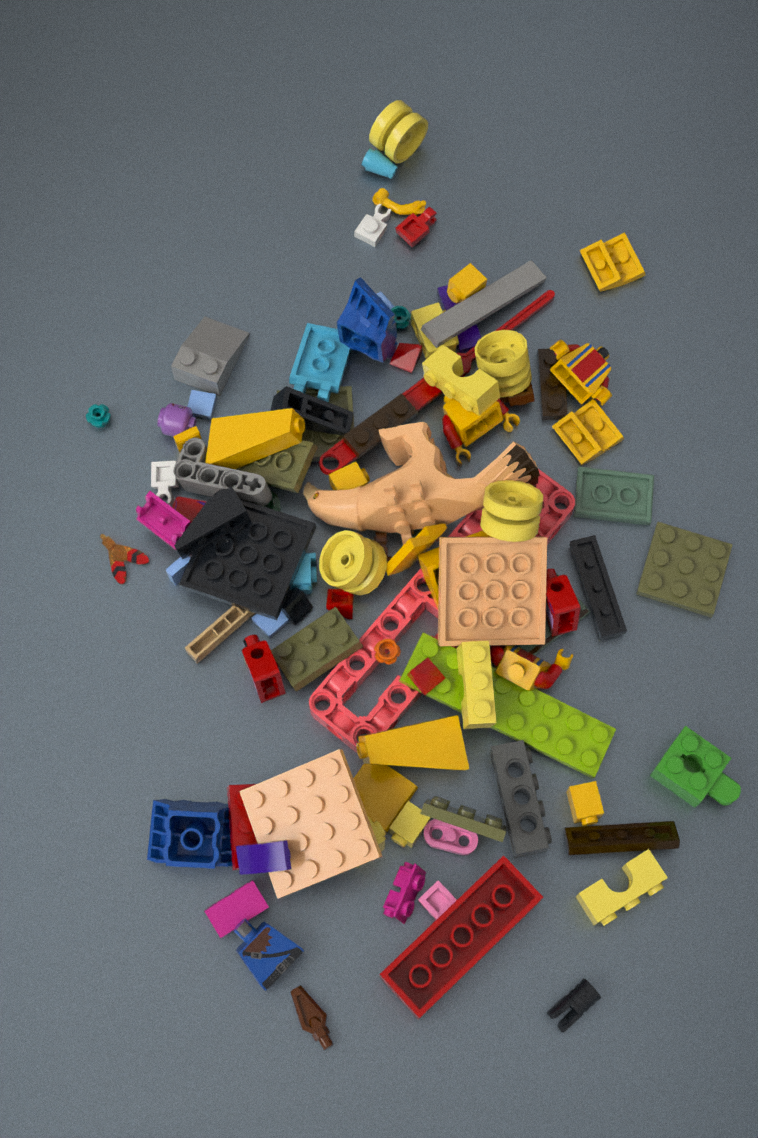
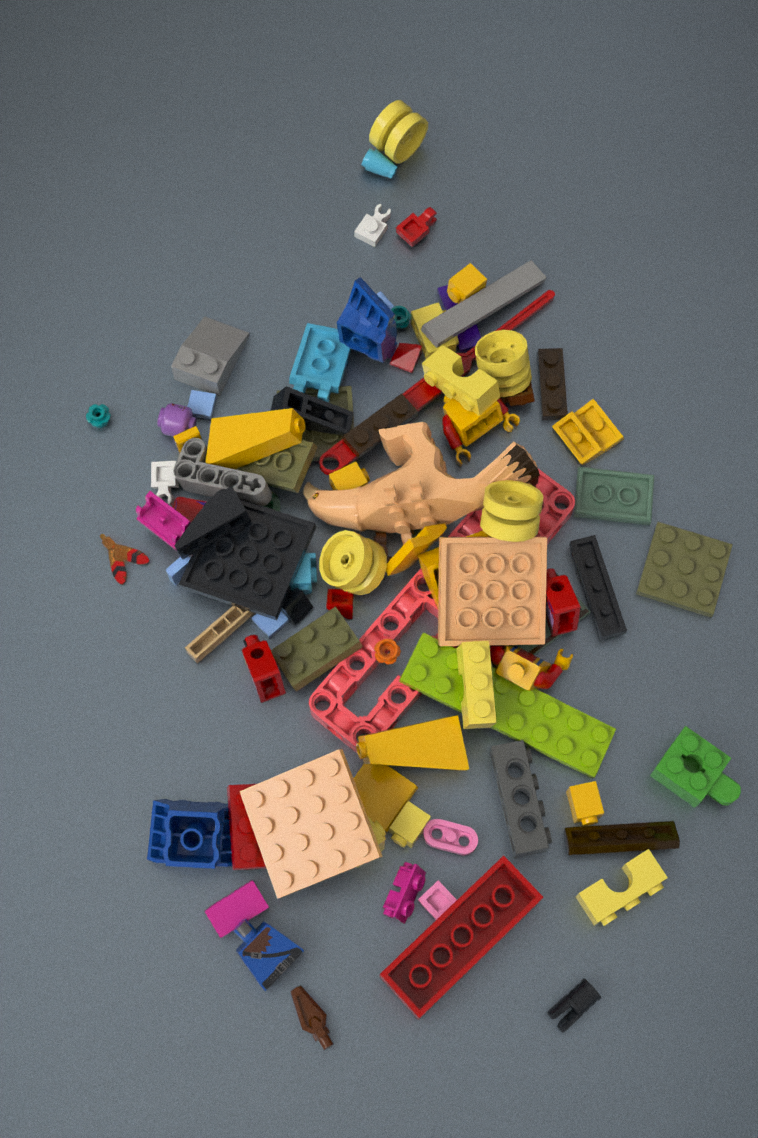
dark purple slope [236,840,292,875] -> none
yellow piece [372,188,426,215] -> none
red slope [407,657,445,696] -> none
olive plate [420,796,506,842] -> none
torso [550,339,612,406] -> none
yellow slope [579,232,646,292] -> none

